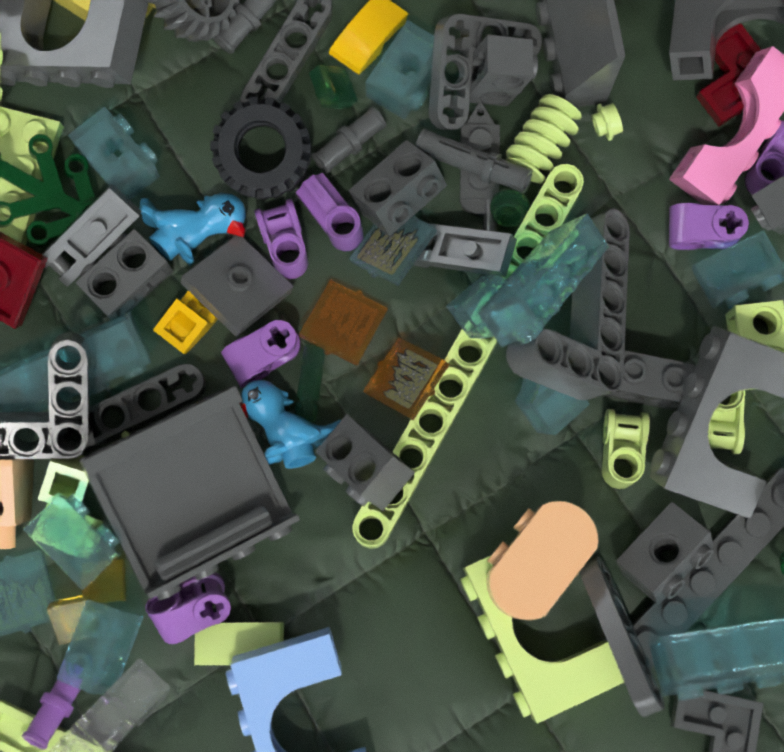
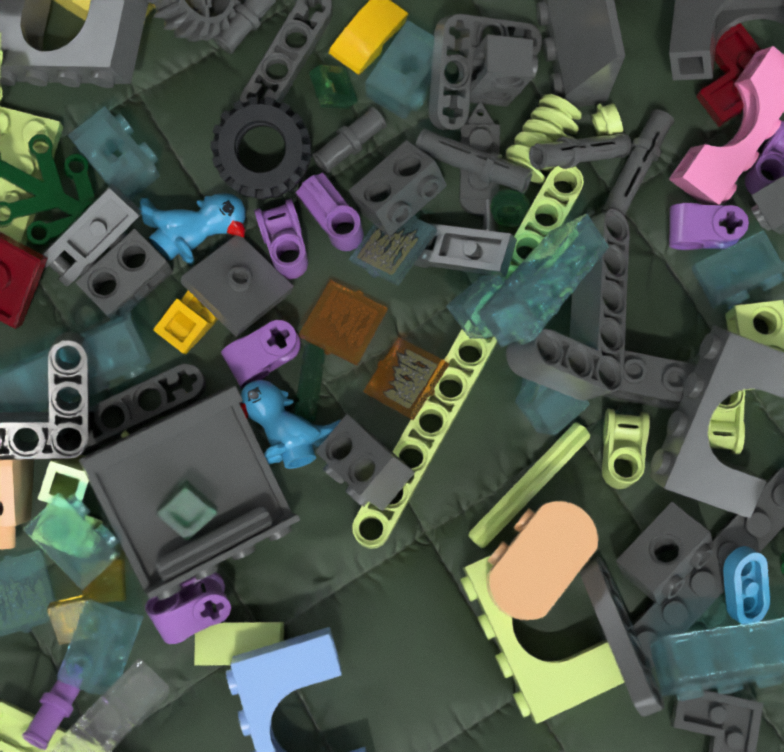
none -> clear green plate [156,480,217,541]
none -> yellowish green axle [468,422,591,548]
none -> dark grey pin [529,133,632,170]
none -> dark grey pin [600,109,674,216]
none -> dark azure plate [723,546,770,626]

